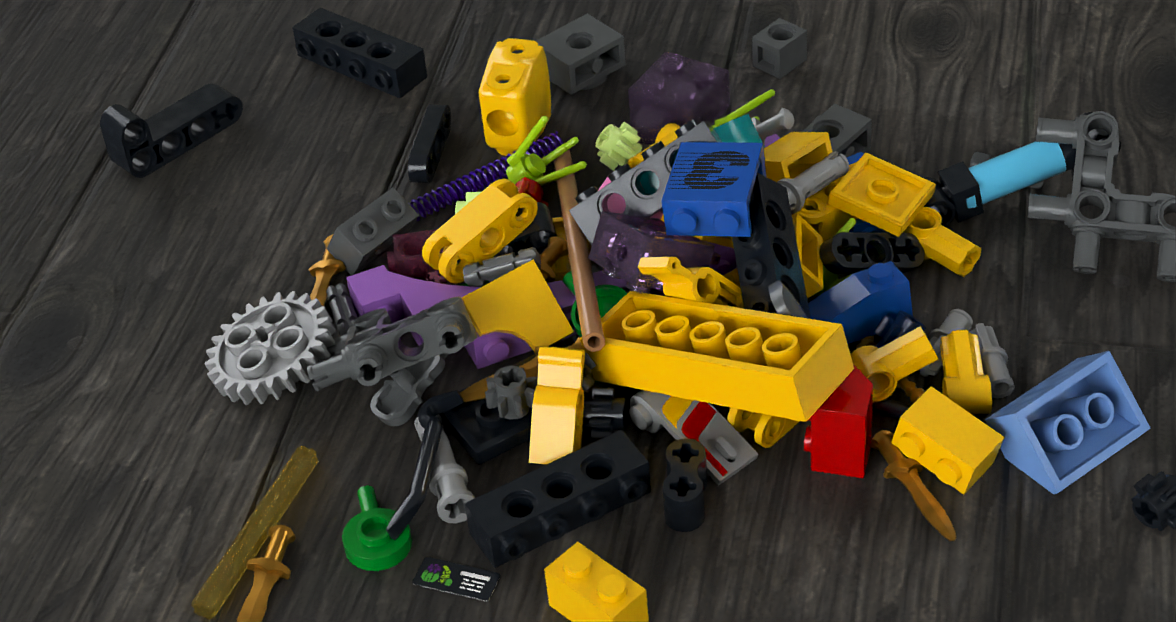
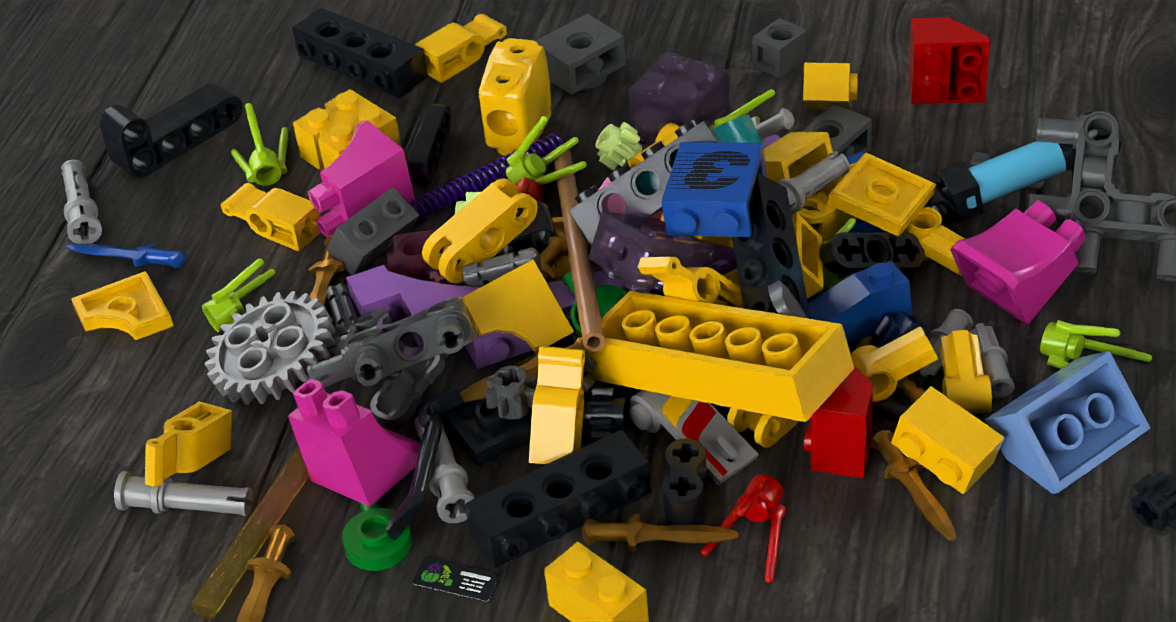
none -> light grey pin [61,159,102,244]
none -> blue sword [67,244,186,268]
none -> yellow tile [71,271,174,340]
none -> light grey pin [114,471,253,516]
none -> yellow piece [145,401,232,487]
none -> lime plant [202,258,276,332]
none -> yellow piece [220,183,321,252]
none -> lime plant [231,103,288,186]
none -> dark pink hips [288,379,421,507]
none -> yellow piece [293,89,401,171]
none -> dark pink hips [307,120,417,238]
none -> yellow piece [415,14,507,83]
none -> pearl gold sword [582,513,739,552]
none -> red plant [700,475,787,583]
none -> yellow brick [803,63,858,110]
none -> red slope [908,17,990,104]
none -> dark pink hips [950,200,1086,325]
none -> lime plant [1040,320,1152,369]

